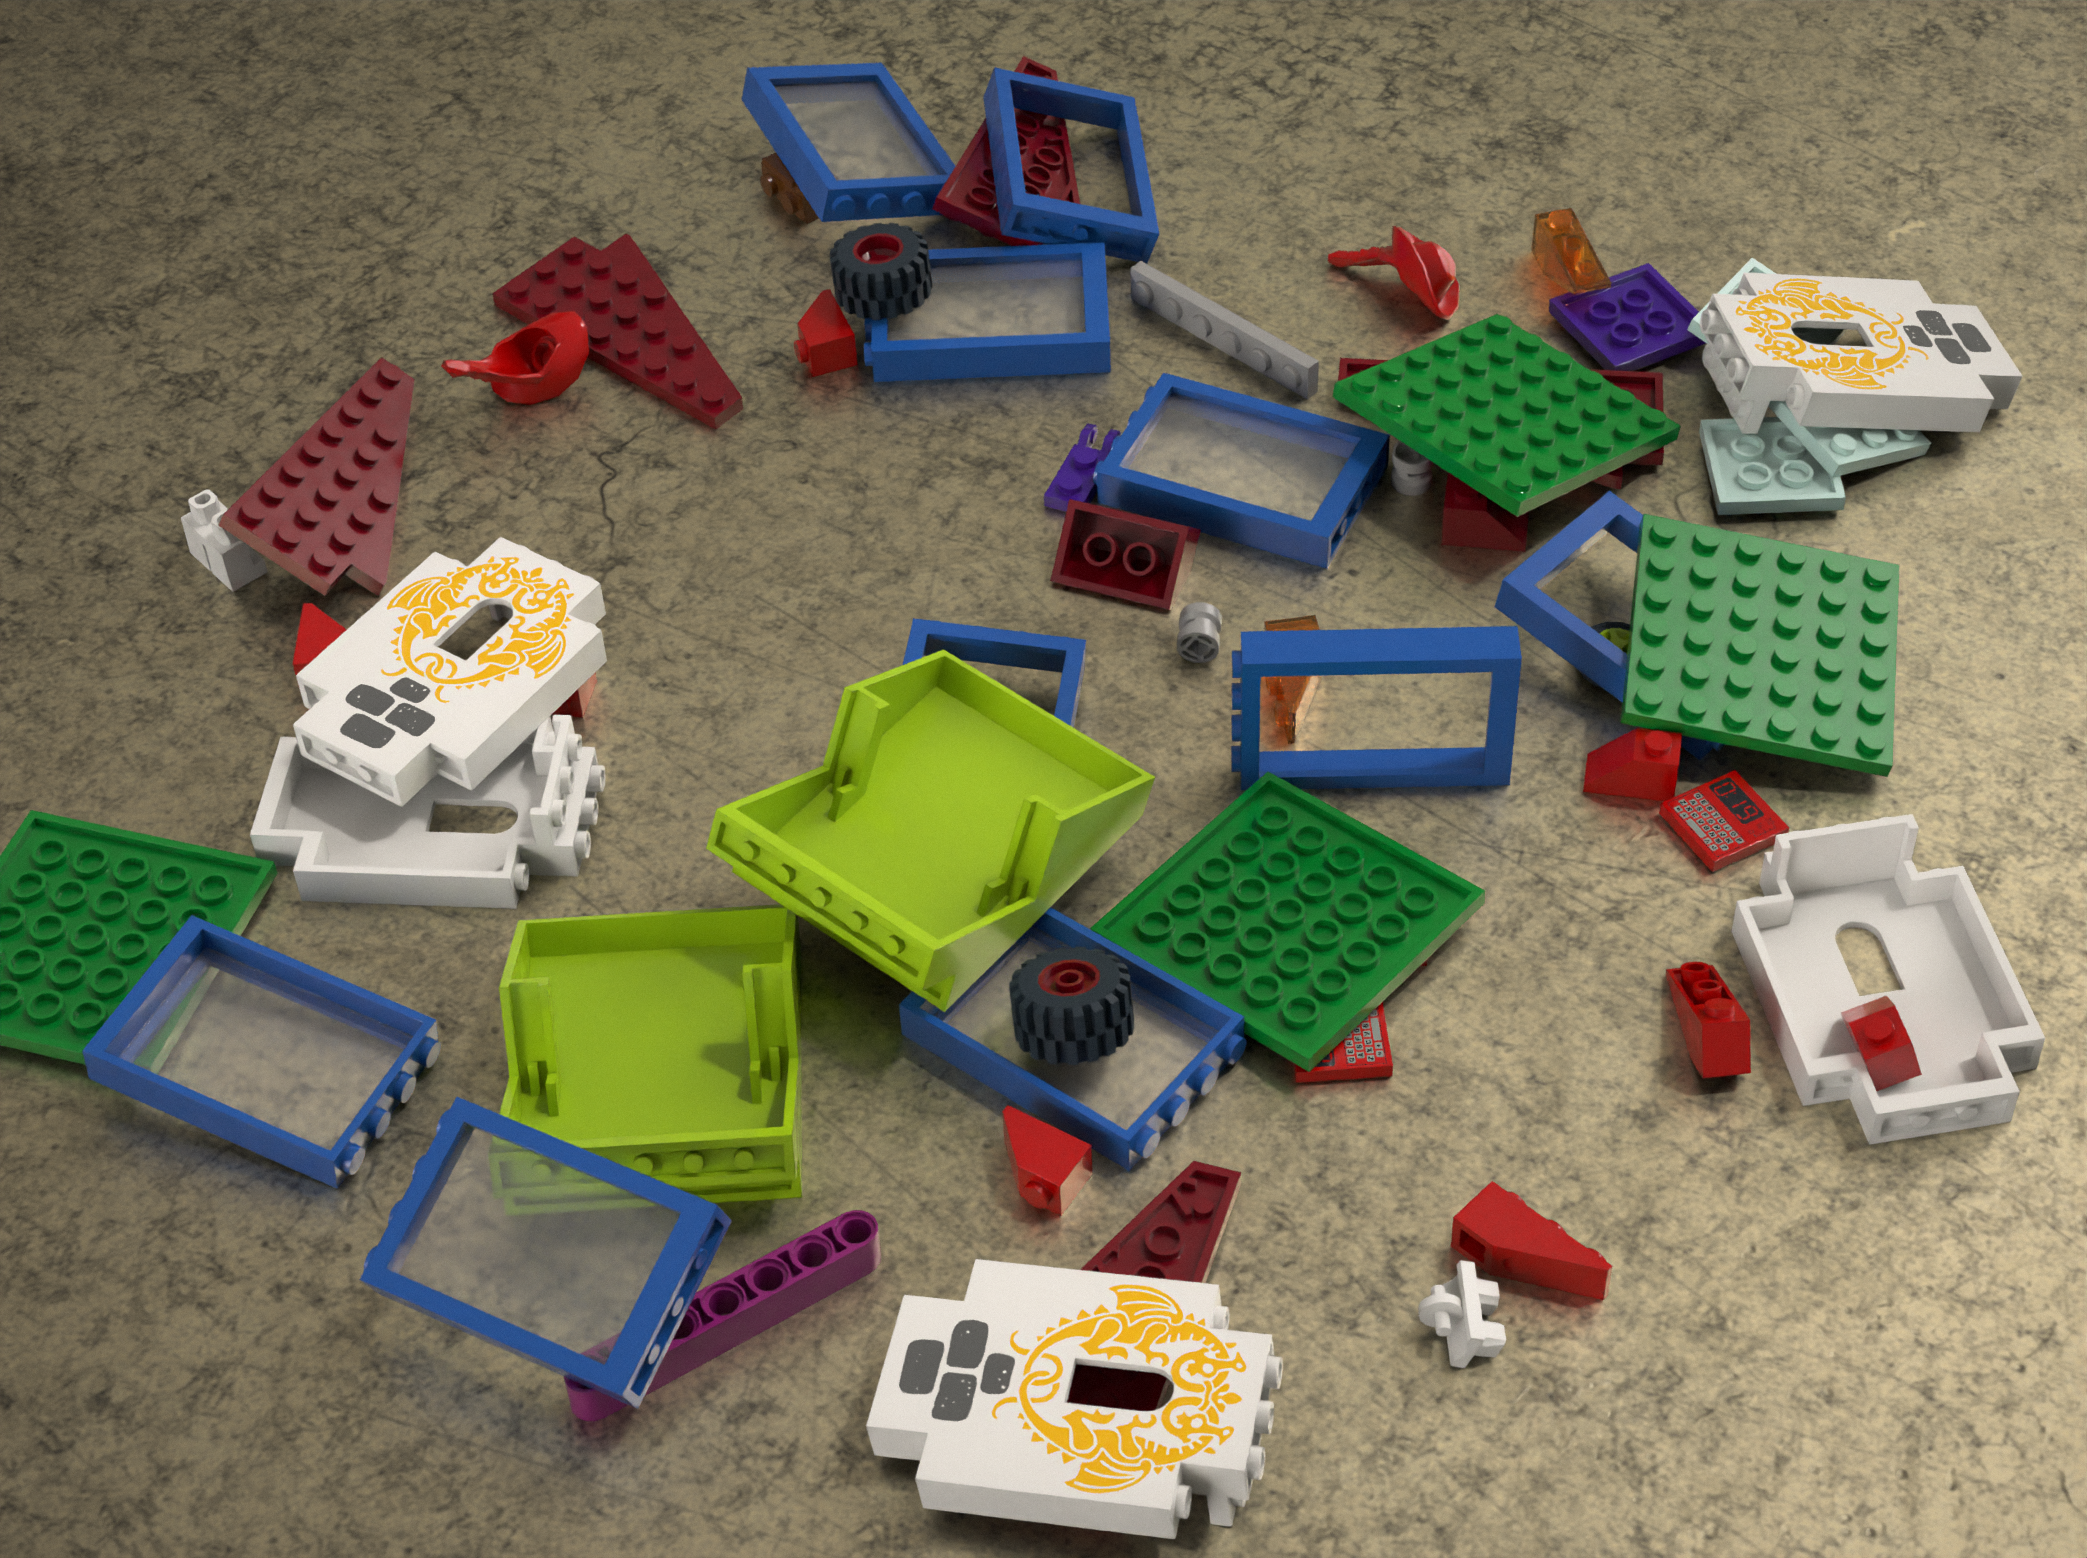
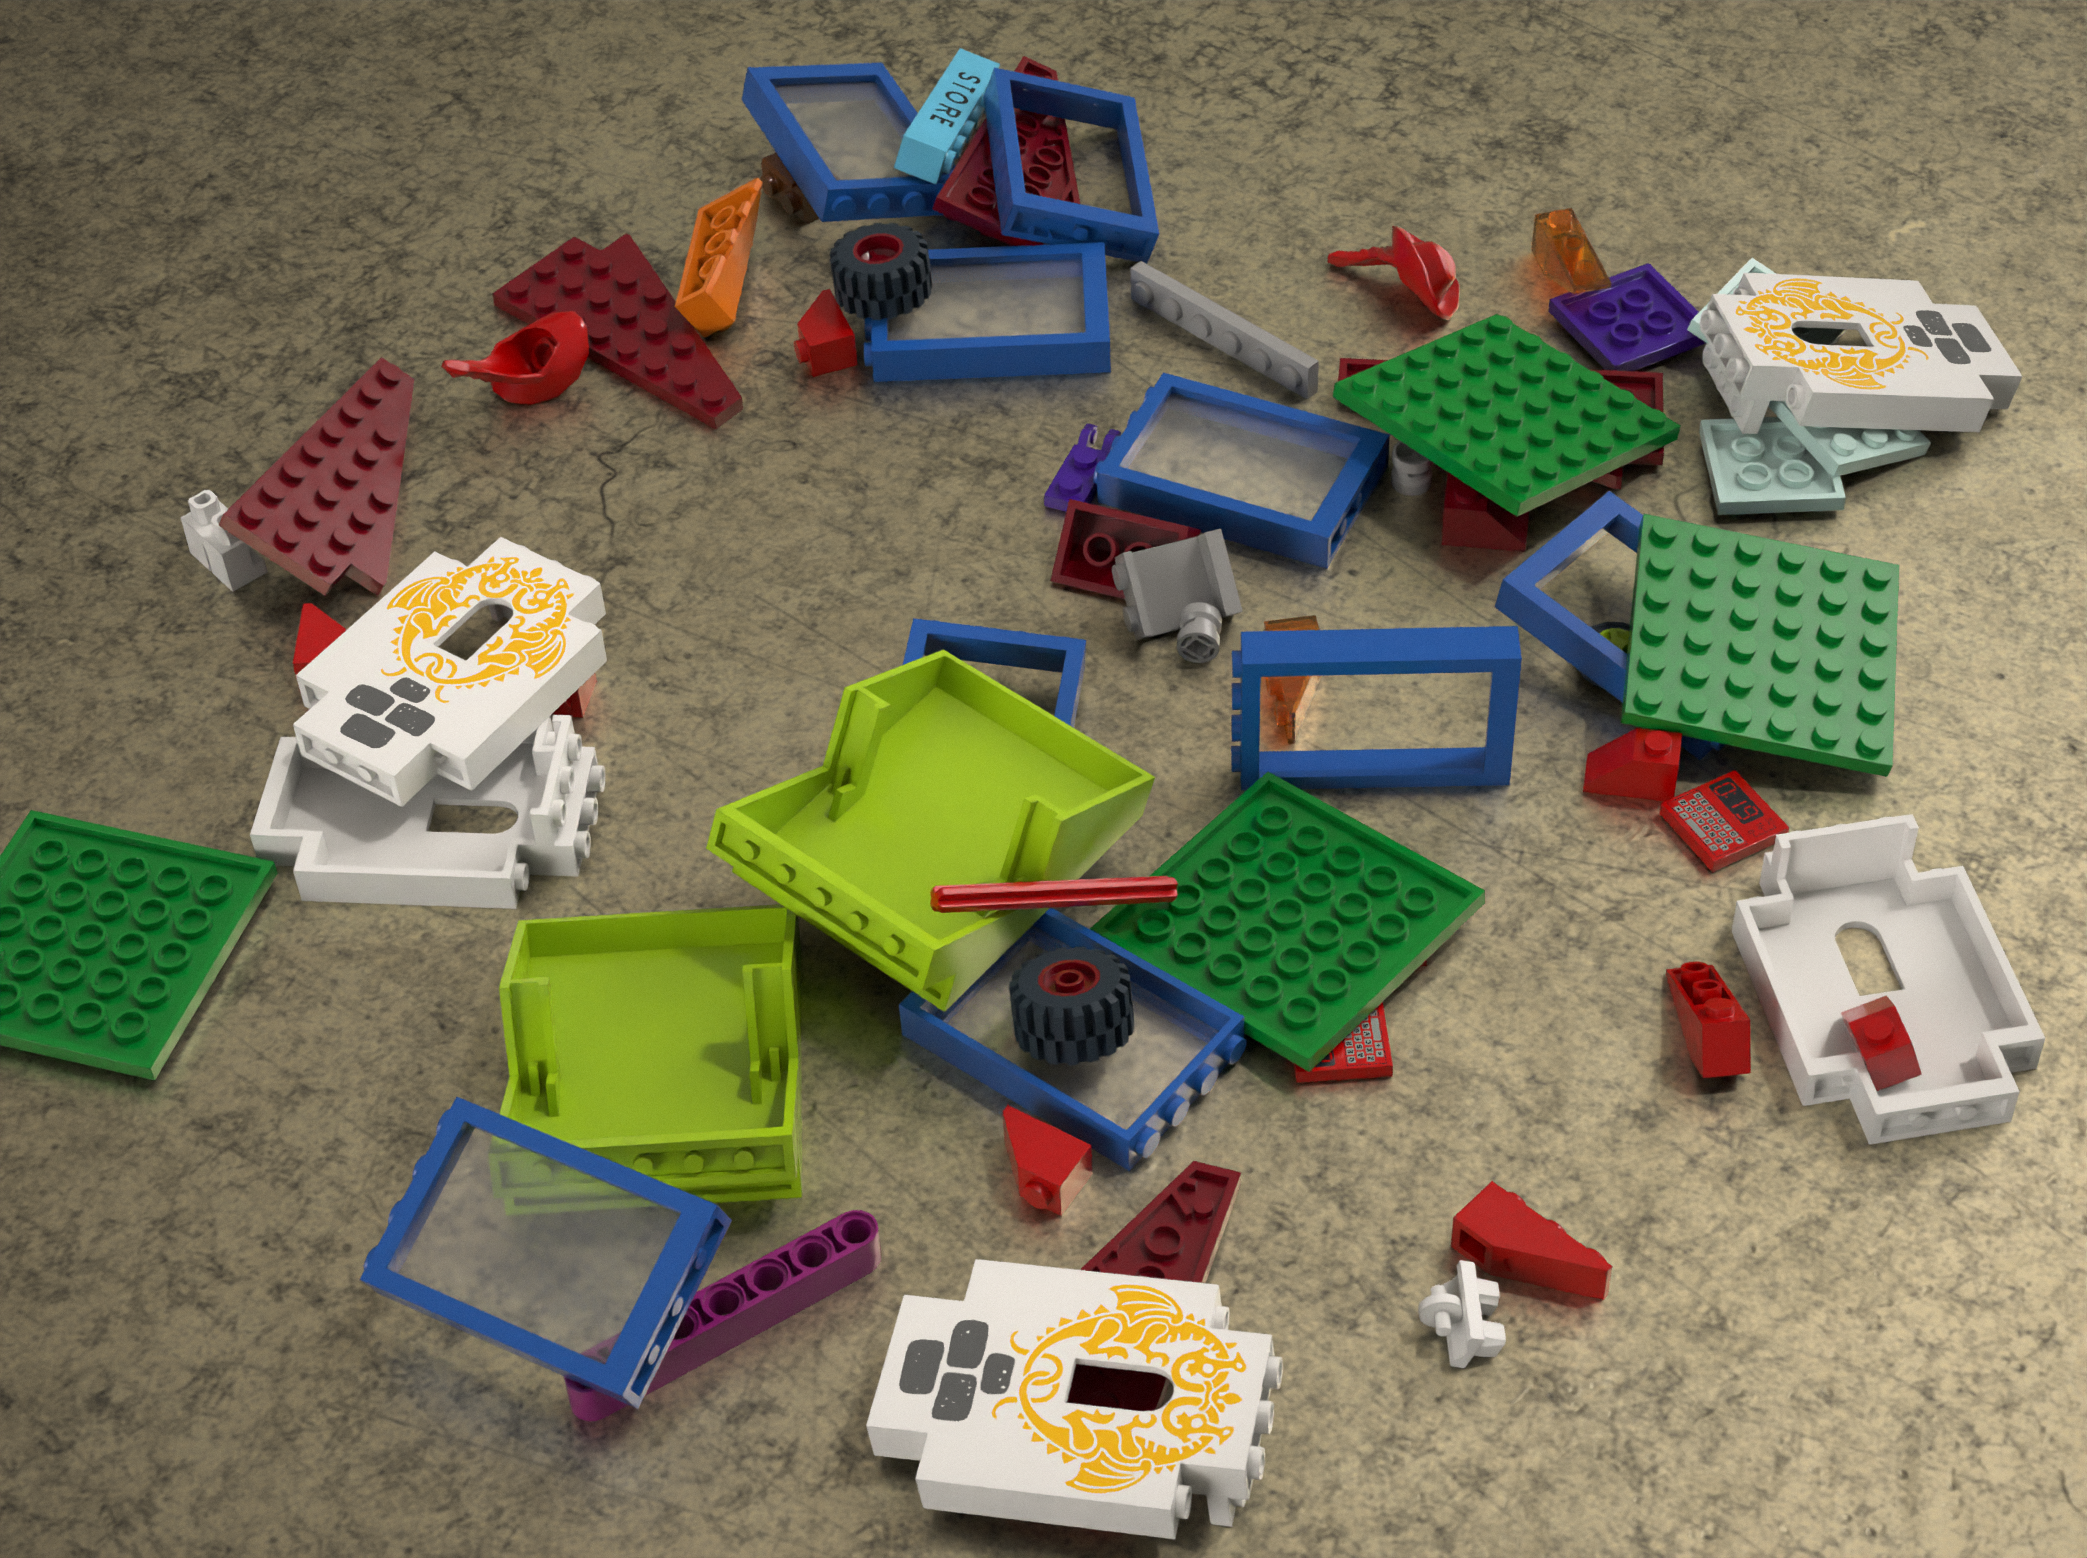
window [82,915,441,1189] -> none
none -> orange wedge [675,177,763,338]
none -> medium azure brick [894,48,1000,184]
none -> red axle [930,876,1178,913]
none -> light grey panel [1112,529,1243,640]

